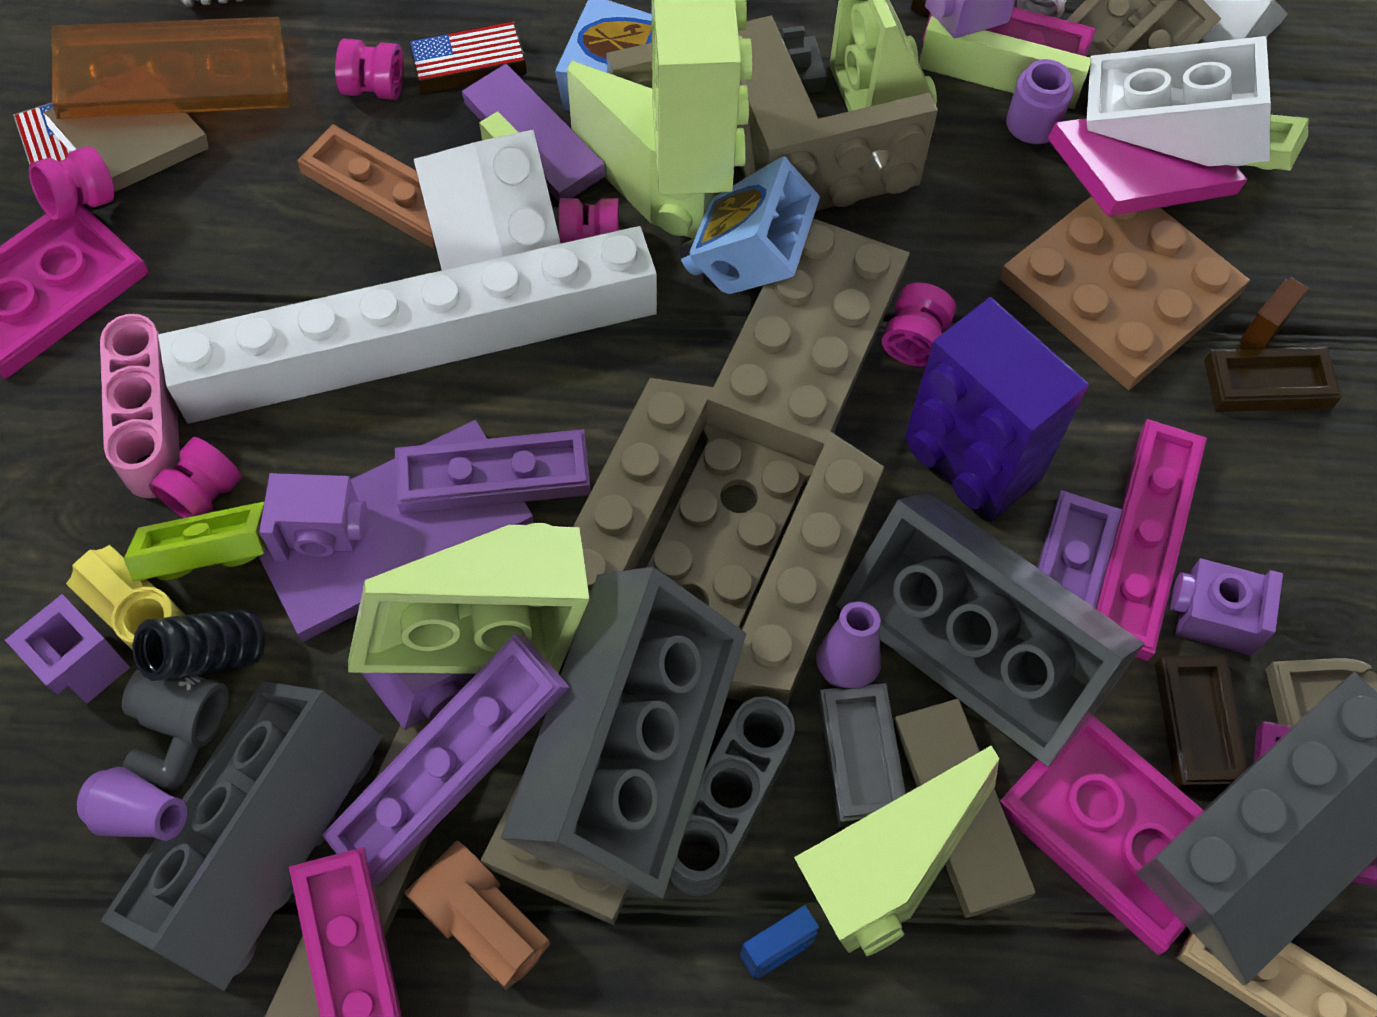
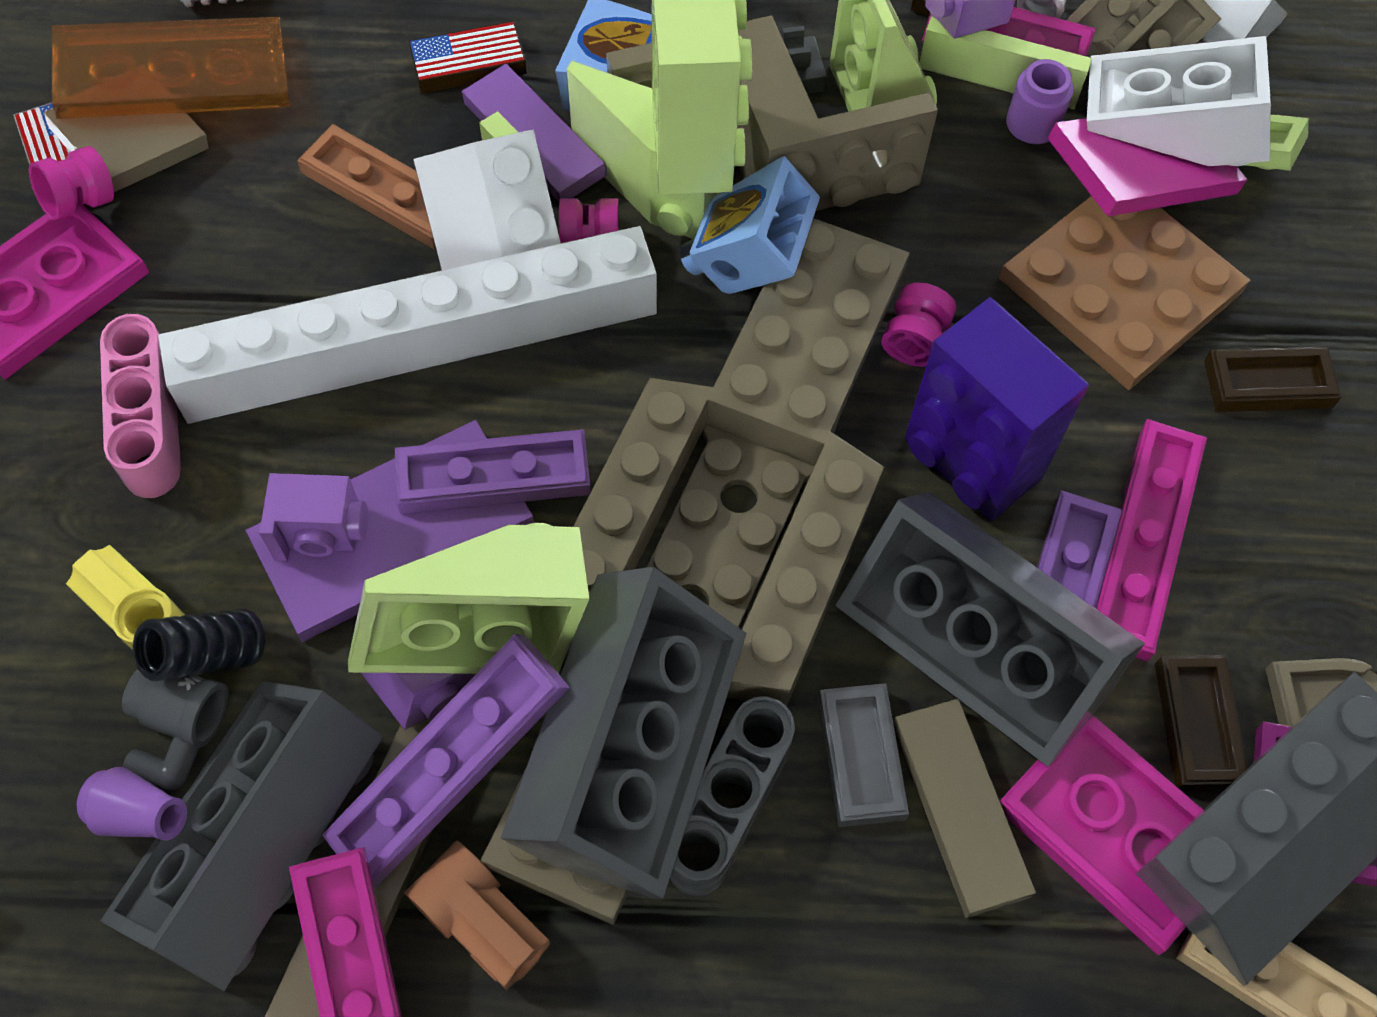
medium lavender brick [5,594,130,704] -> none
lime plate [124,501,266,582] -> none
dark pink wheel [149,437,242,518] -> none
dark pink wheel [335,38,404,100] -> none
blue tile [740,905,819,979] -> none
yellowish green slope [794,746,999,956] -> none
medium lavender cone [816,602,881,689] -> none
medium lavender brick [1170,558,1283,656] -> none
reddish brown tile [1240,277,1309,349] -> none

